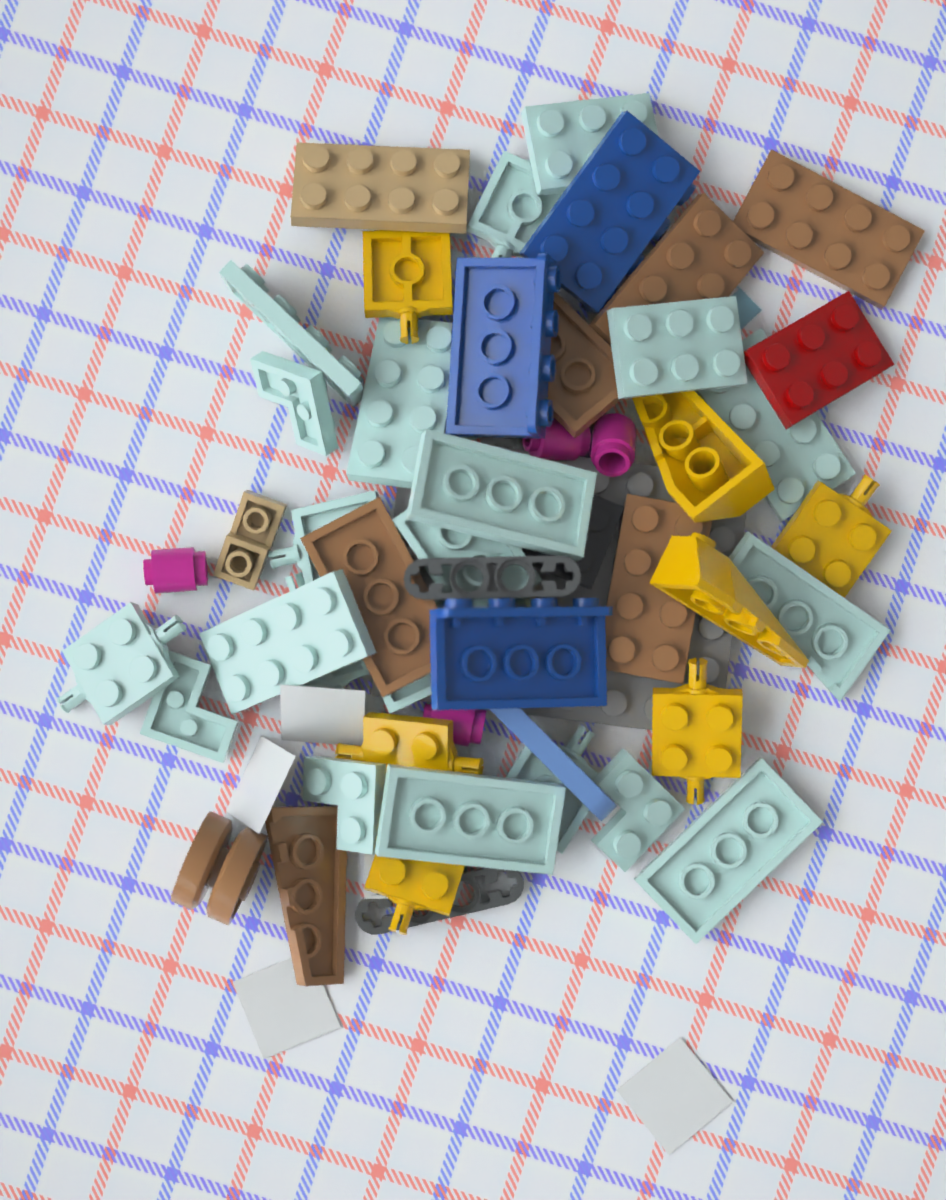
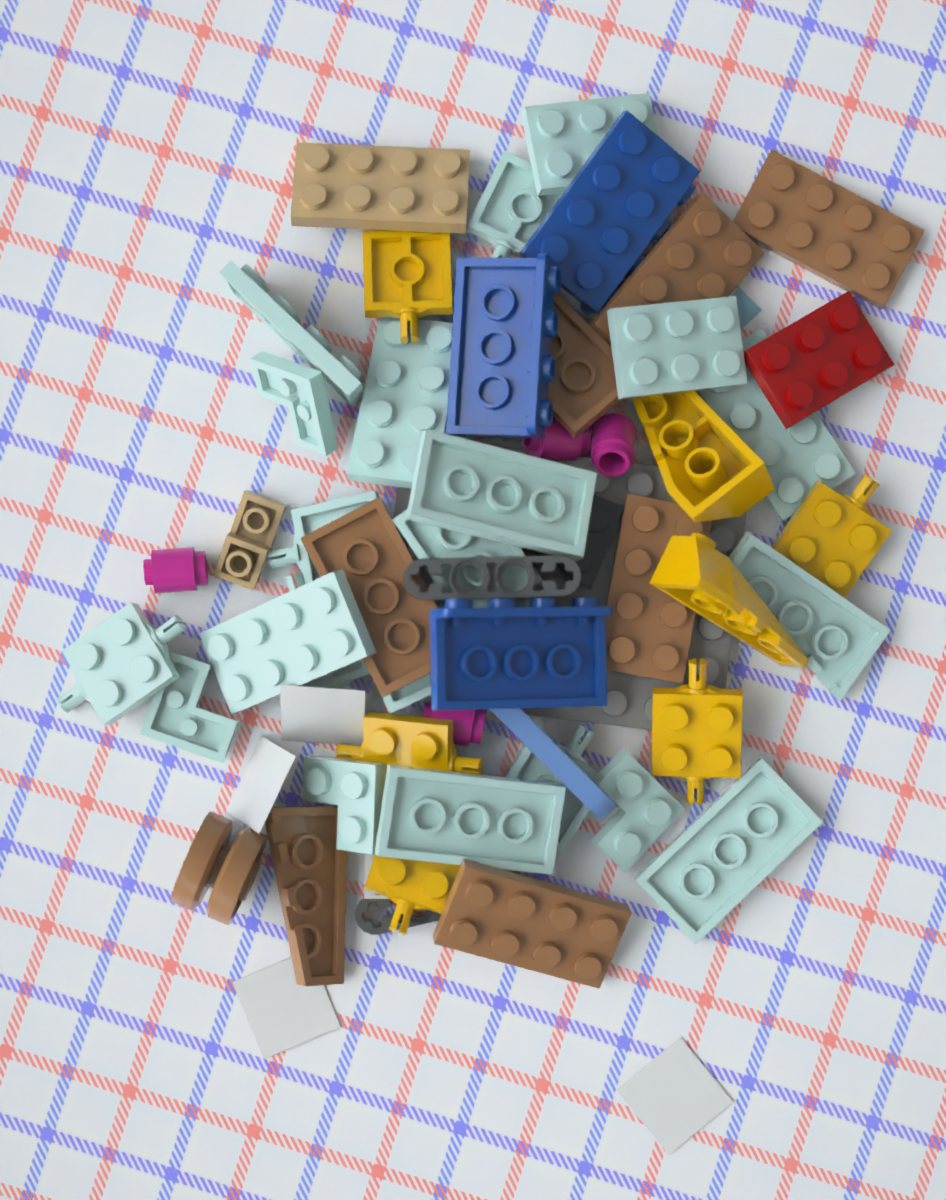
none -> medium nougat plate [433,858,632,989]

